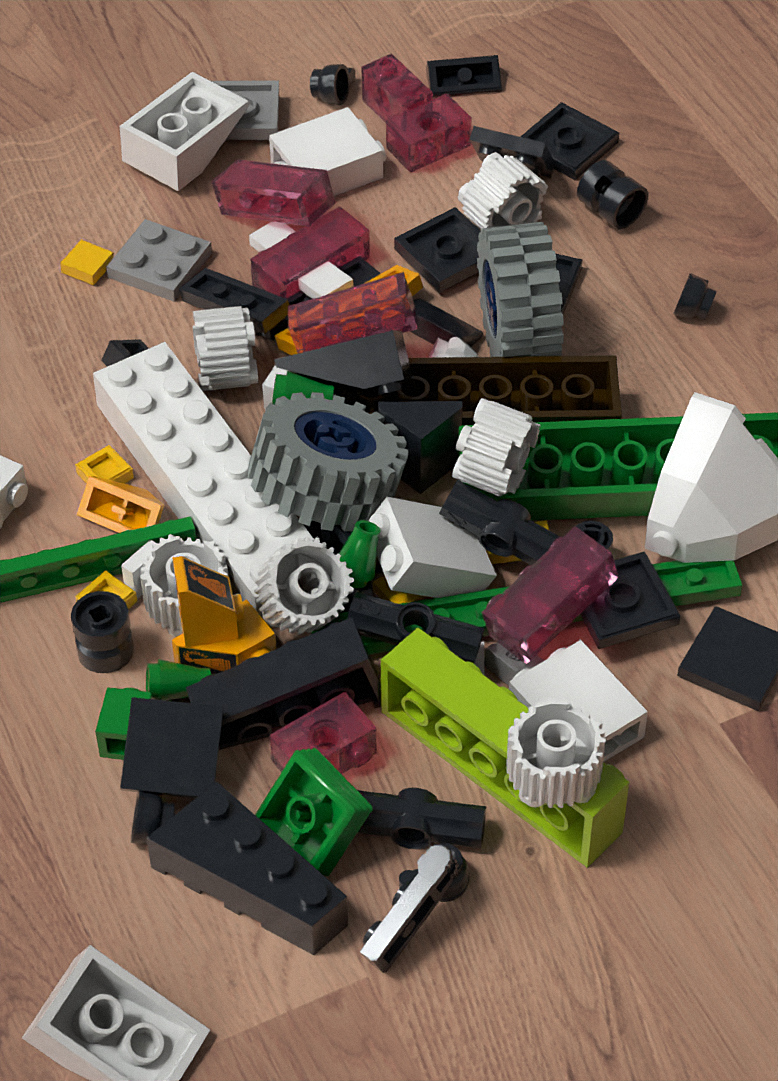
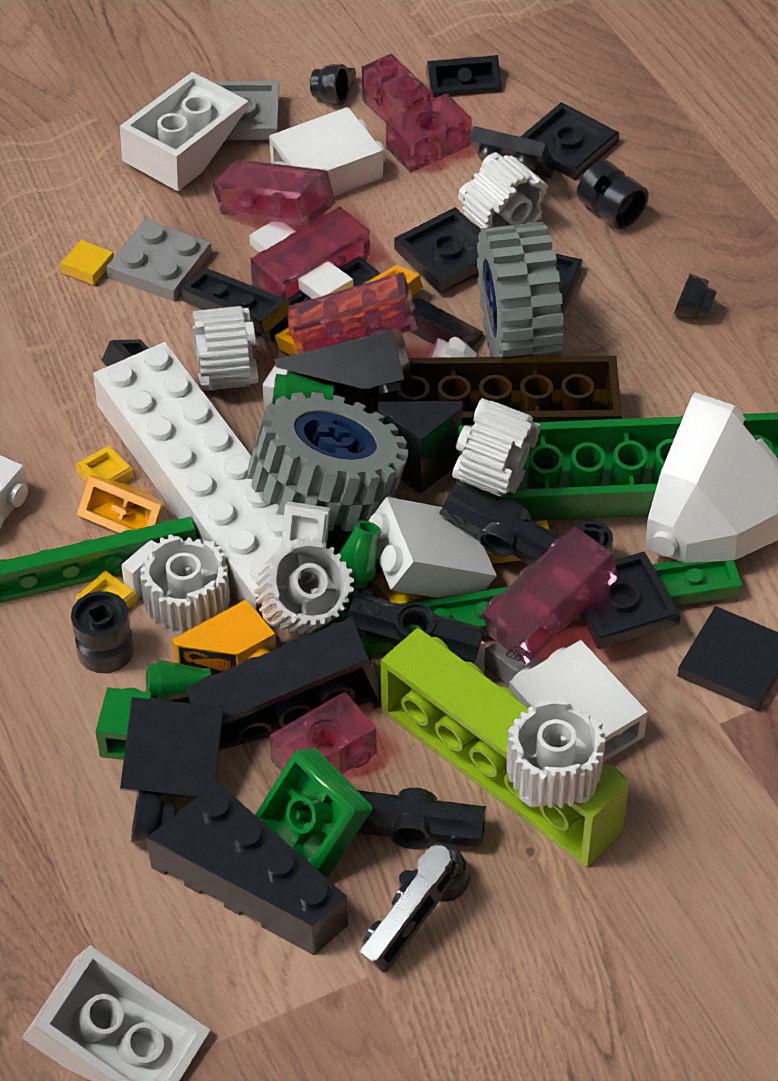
light orange slope [172,556,245,647] -> none
none -> white tile [281,501,331,547]

